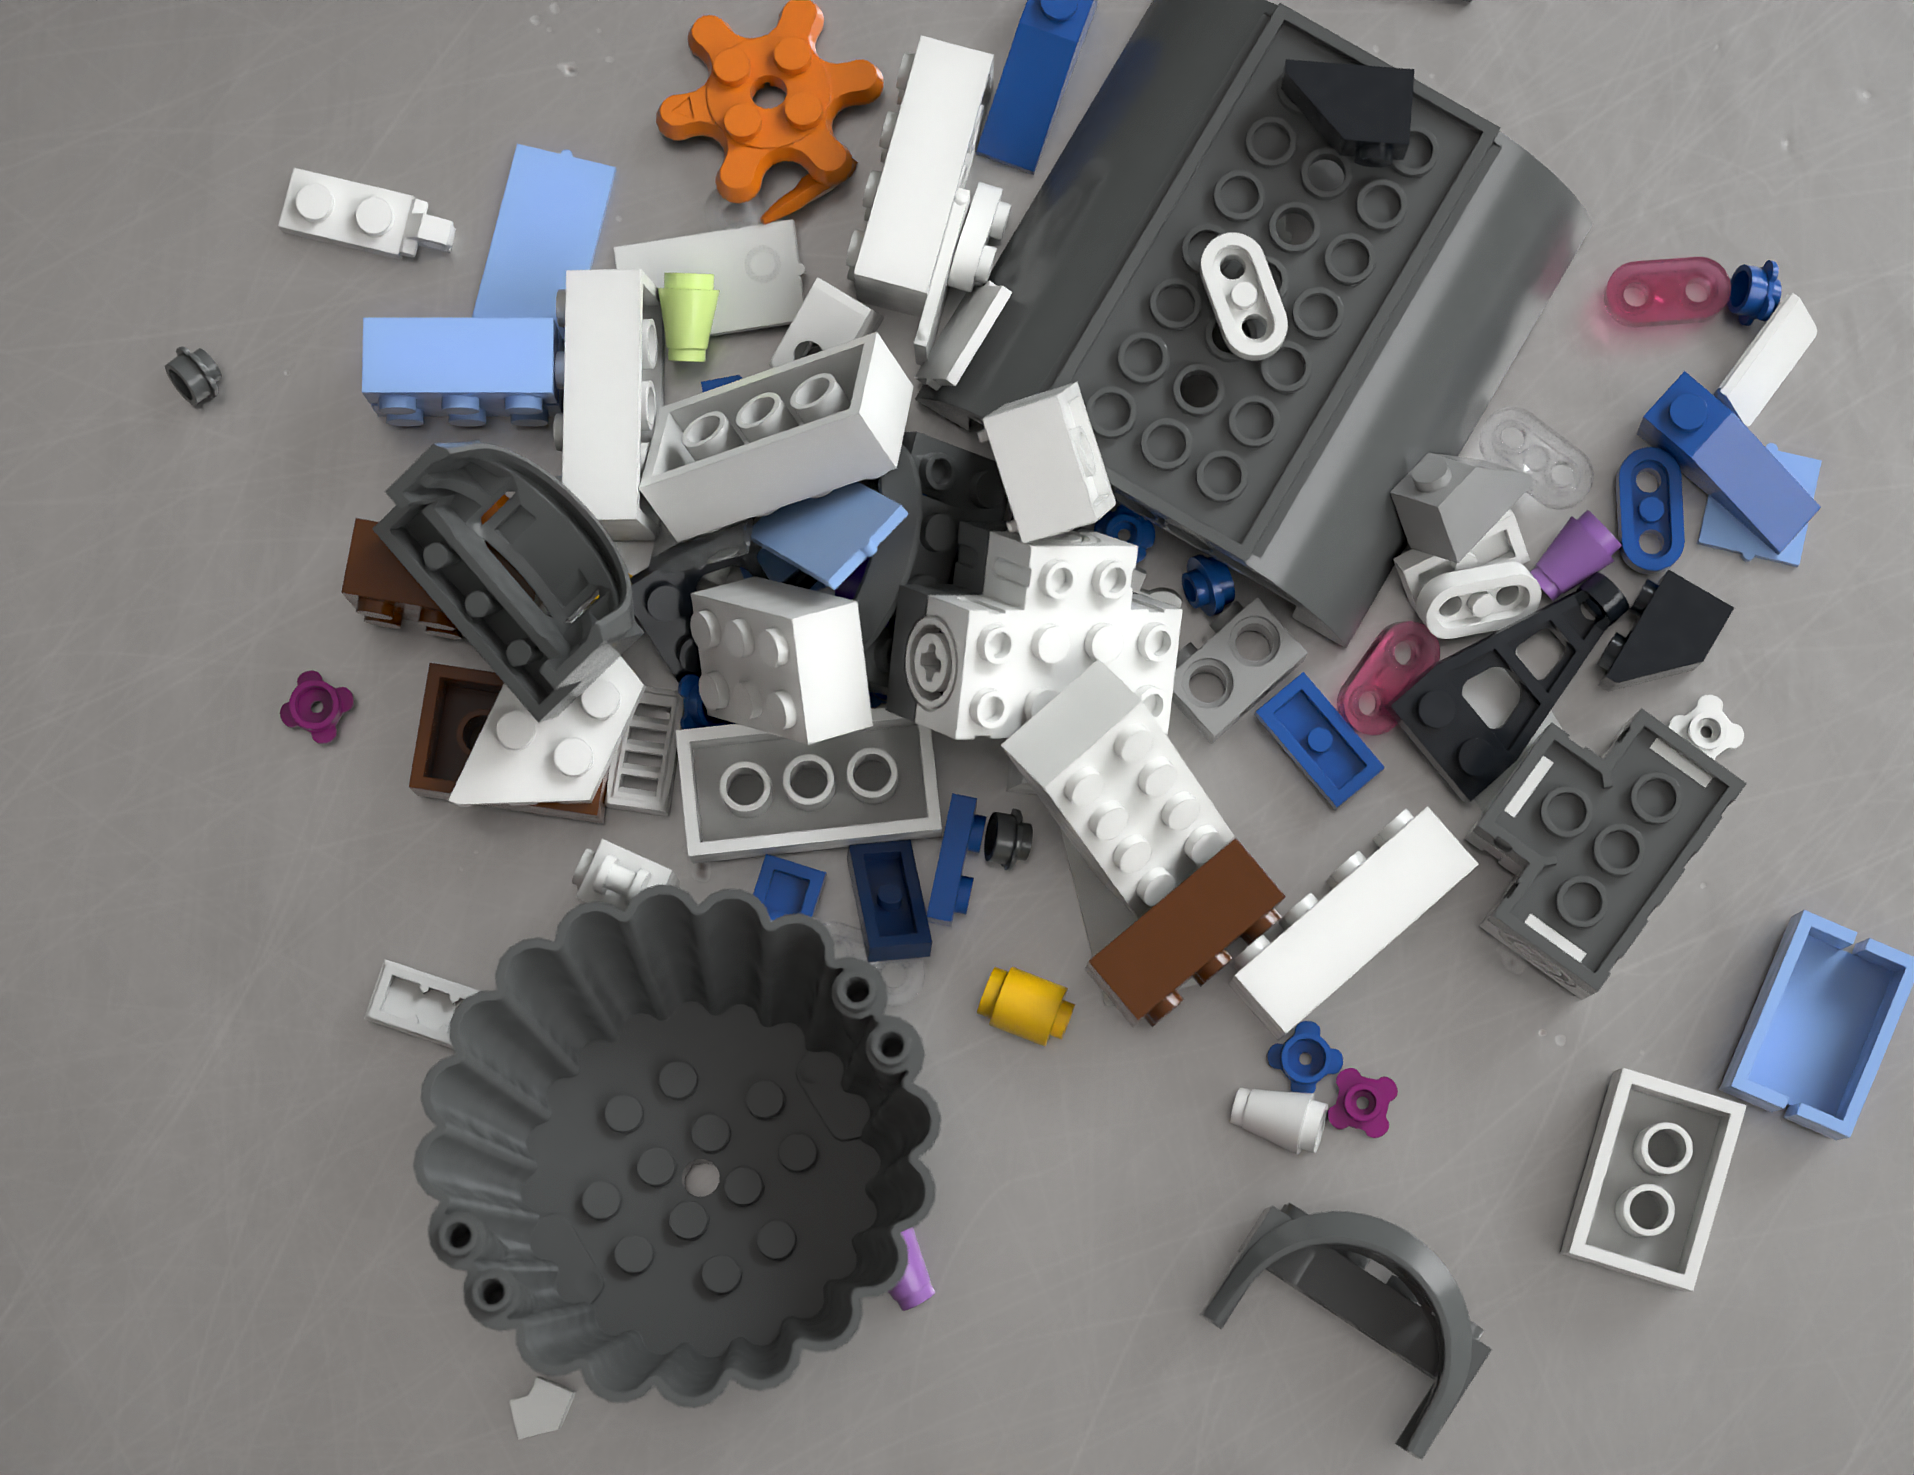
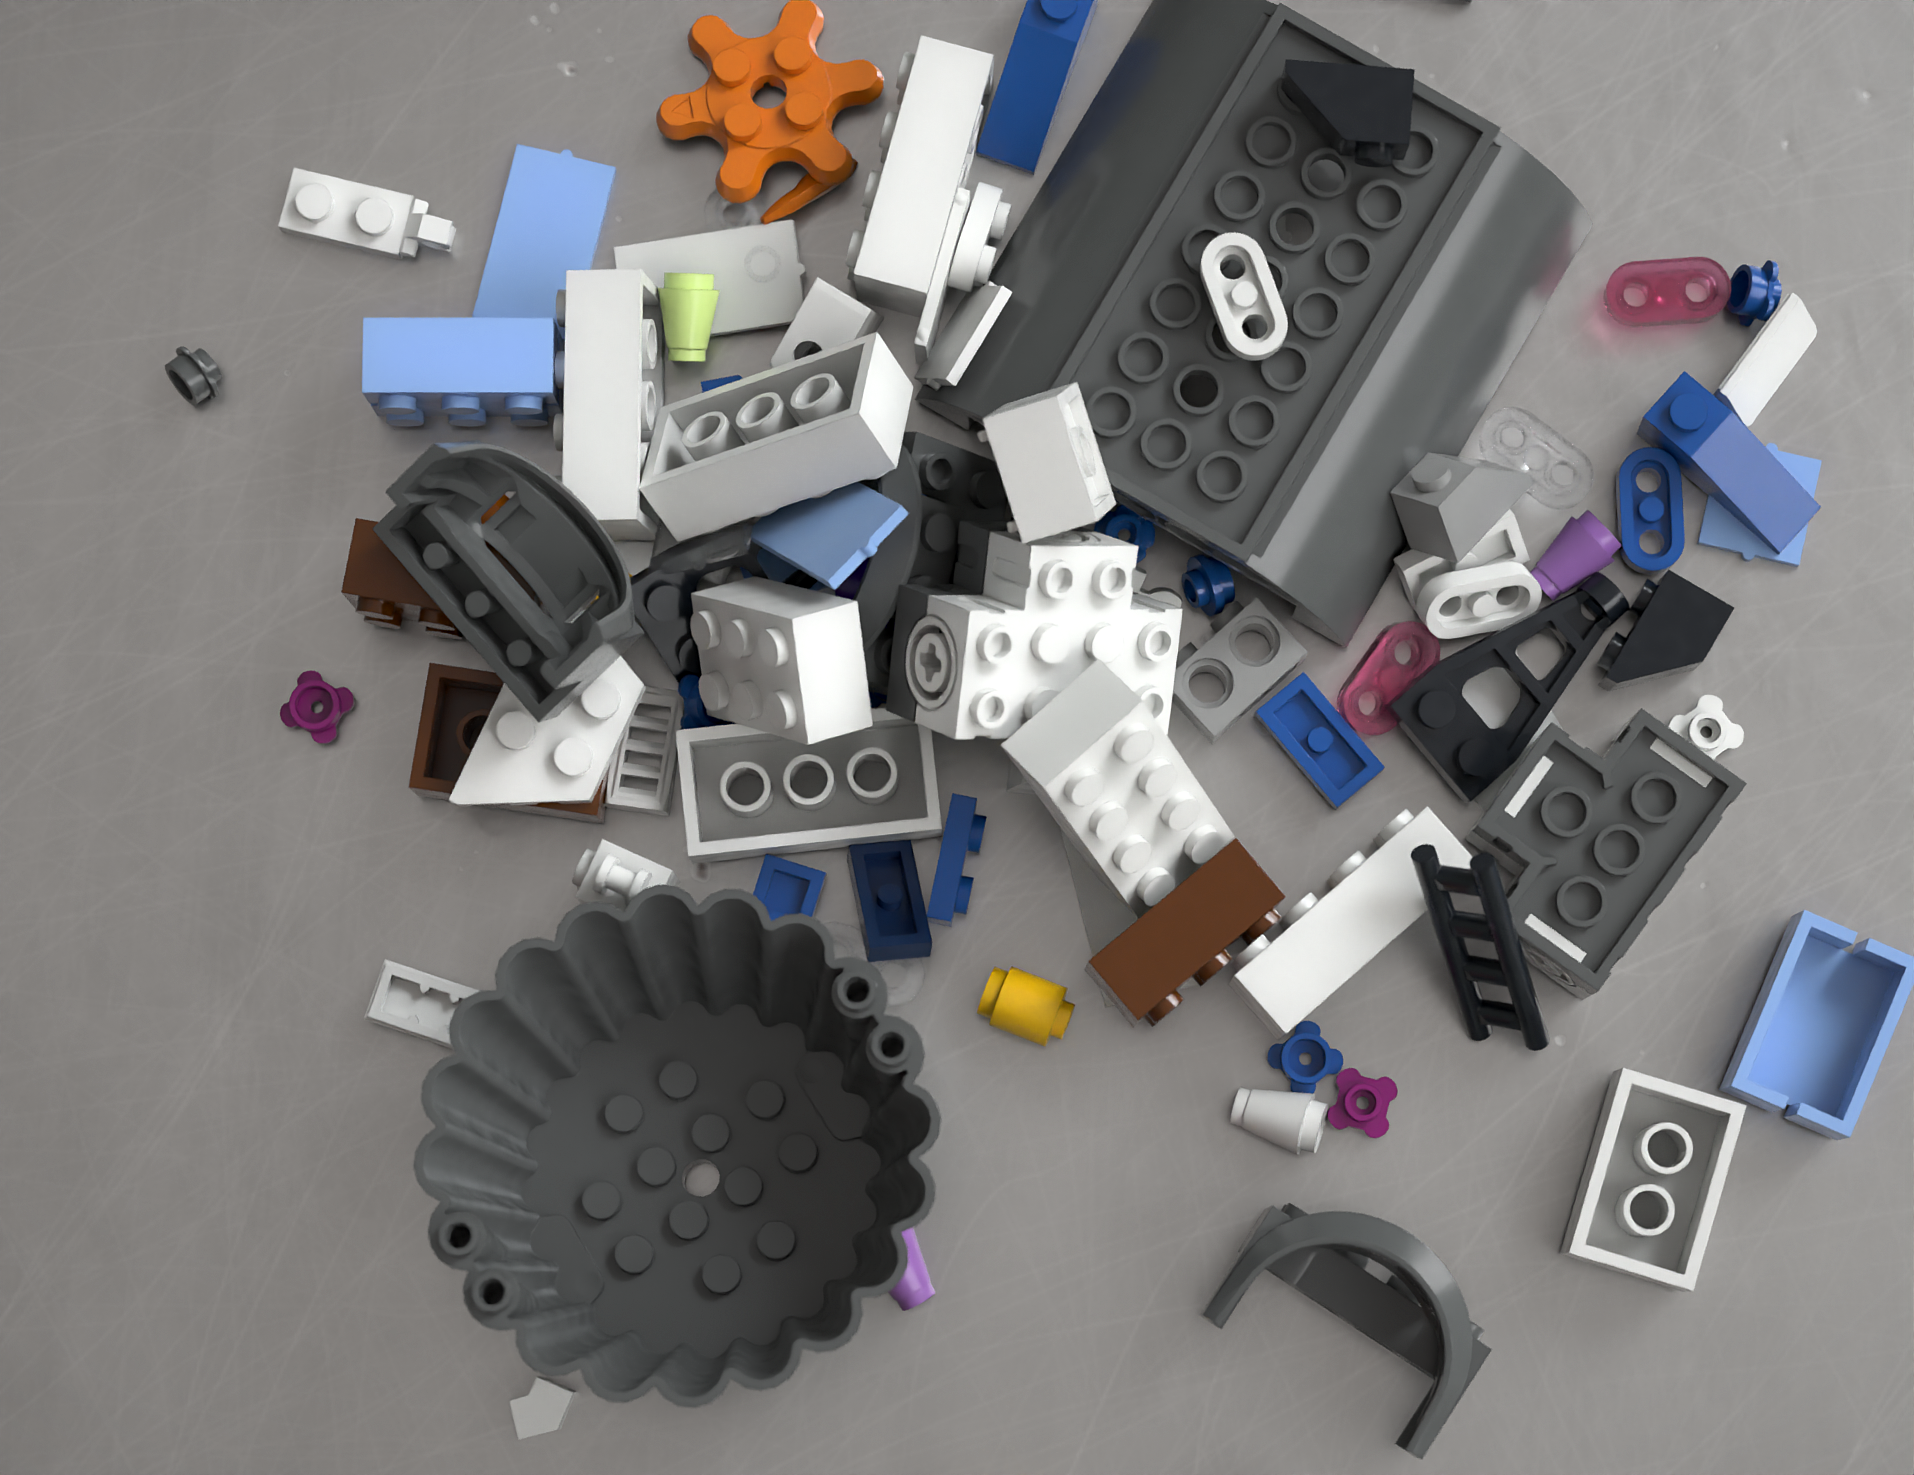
dark grey plate [984,808,1033,871] -> none
none -> black bar [1411,844,1550,1051]

